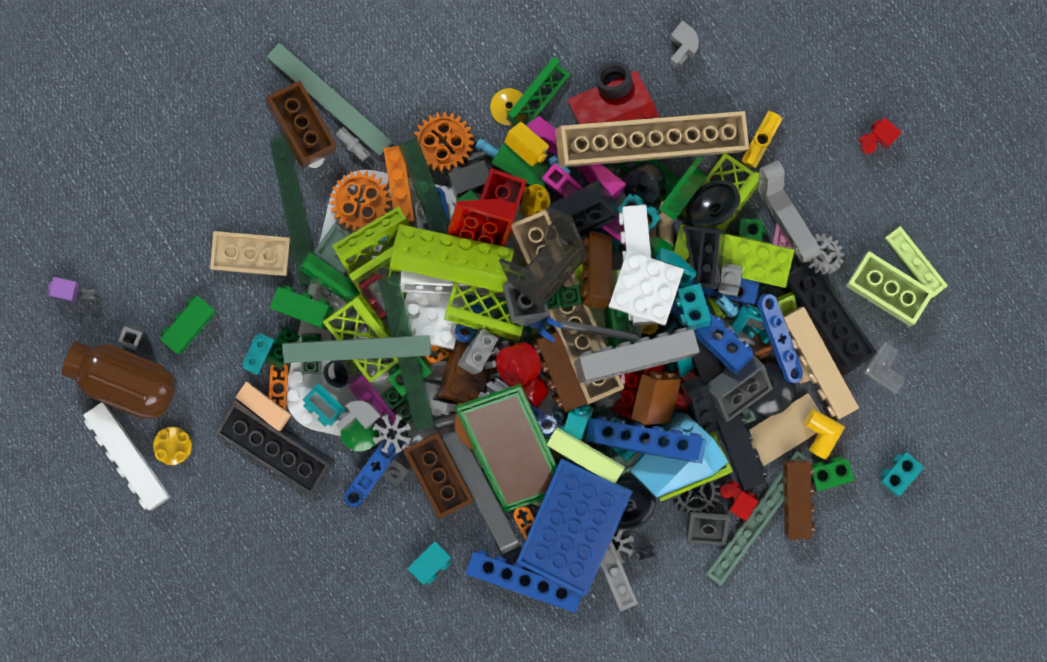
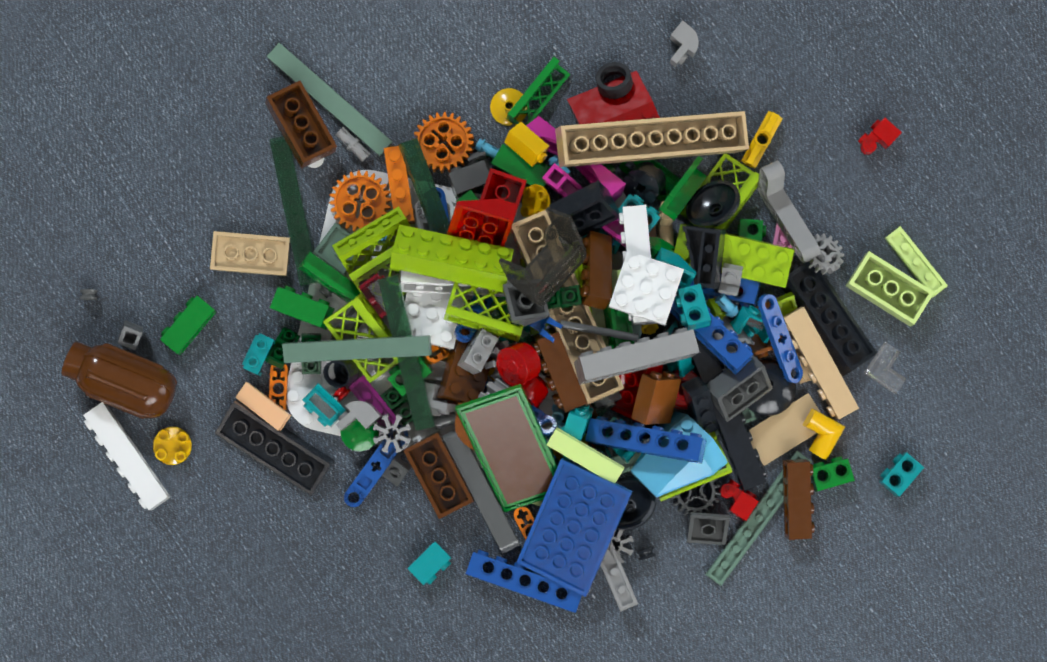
medium lavender brick [48,277,80,302] -> none
none -> red bush [332,386,351,403]

